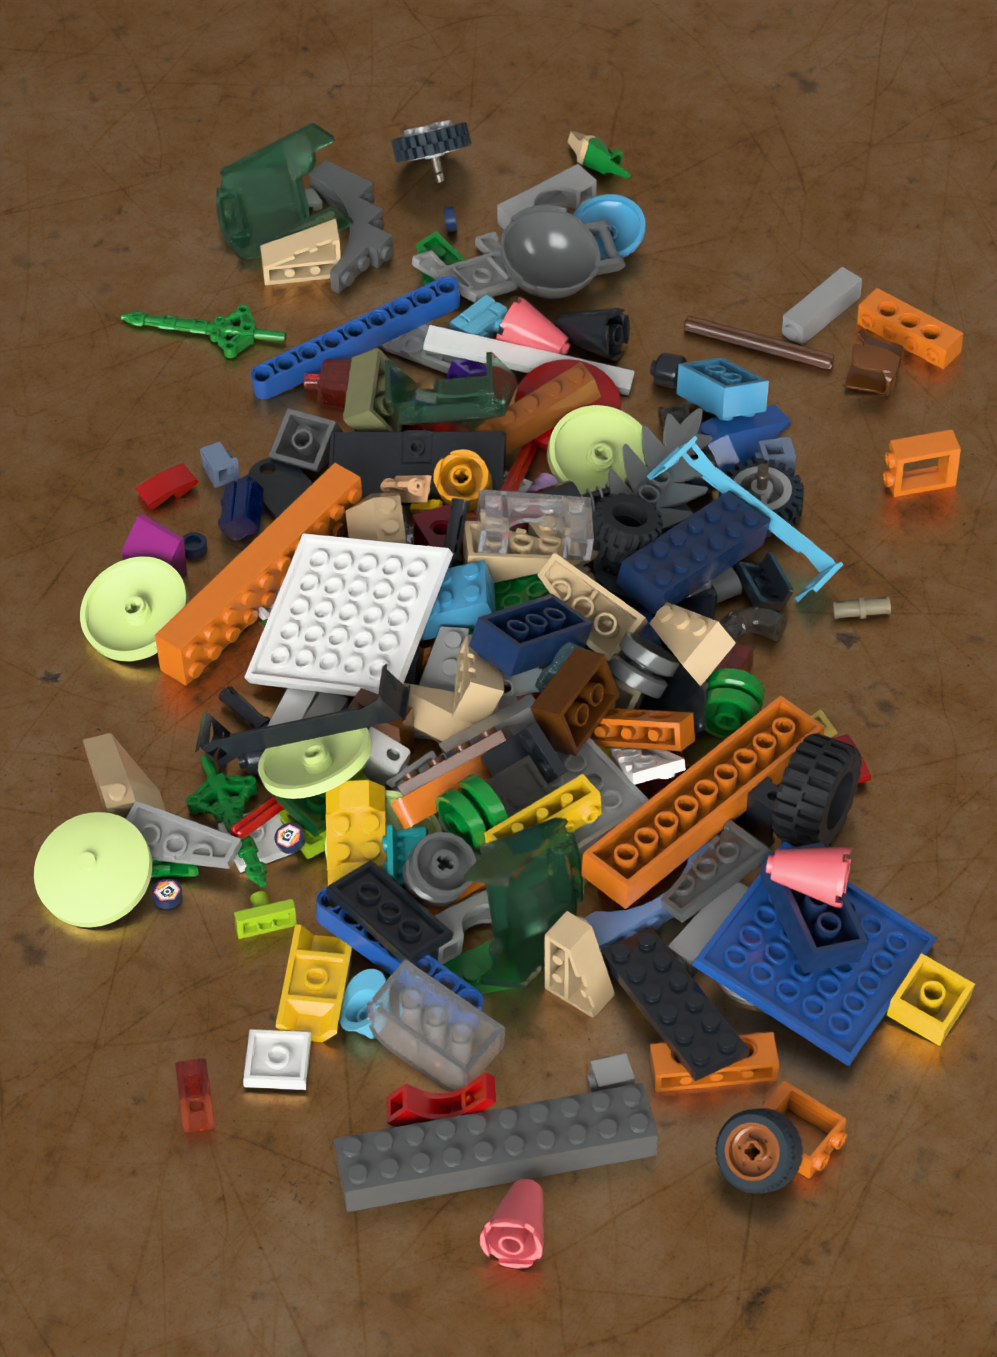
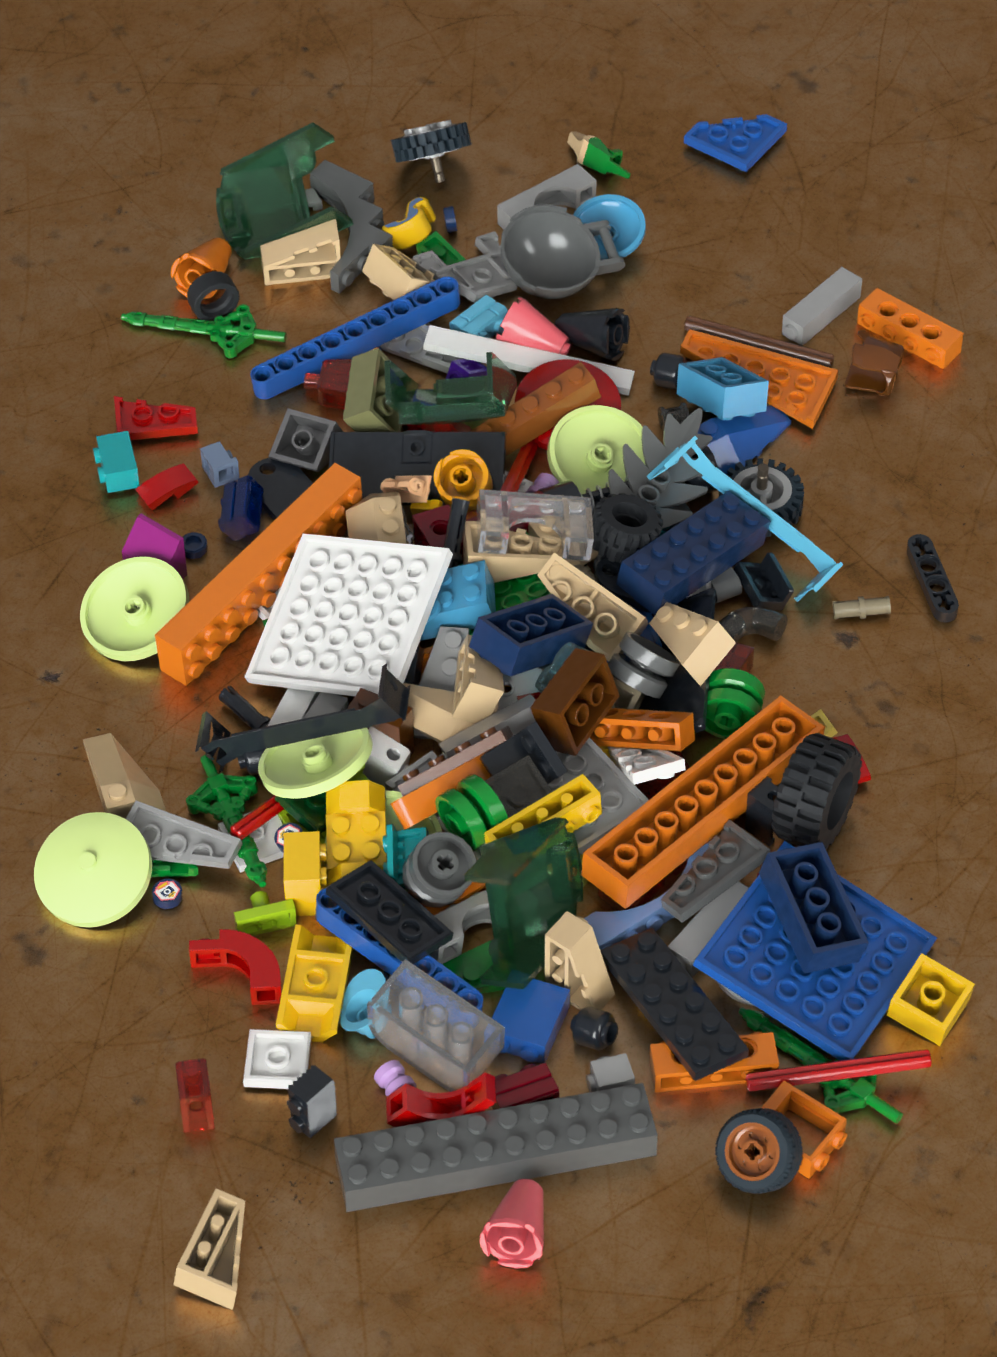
sand blue brick [754,437,796,475] -> none
coral cone [766,846,852,908] -> none
orange window [883,429,961,497] -> none
none -> teal brick [93,431,139,493]
none -> red wing [114,396,198,440]
none -> orange cone [171,238,232,299]
none -> tan wedge [174,1189,245,1310]
none -> black tyre [187,271,239,321]
none -> red arch [189,929,282,1005]
none -> yellow brick [284,831,328,916]
none -> black brick [287,1065,338,1138]
none -> tan wedge [362,244,435,300]
none -> lavender wheel [374,1060,416,1096]
none -> yellow animal [382,197,436,250]
none -> blue brick [487,972,570,1064]
none -> dark red brick [491,1063,559,1110]
none -> black head [570,1007,618,1050]
none -> orange wing [680,329,839,429]
none -> blue plate [684,114,787,172]
none -> green bar [738,1007,903,1124]
none -> red axle [746,1049,932,1091]
none -> black beam [907,534,959,622]

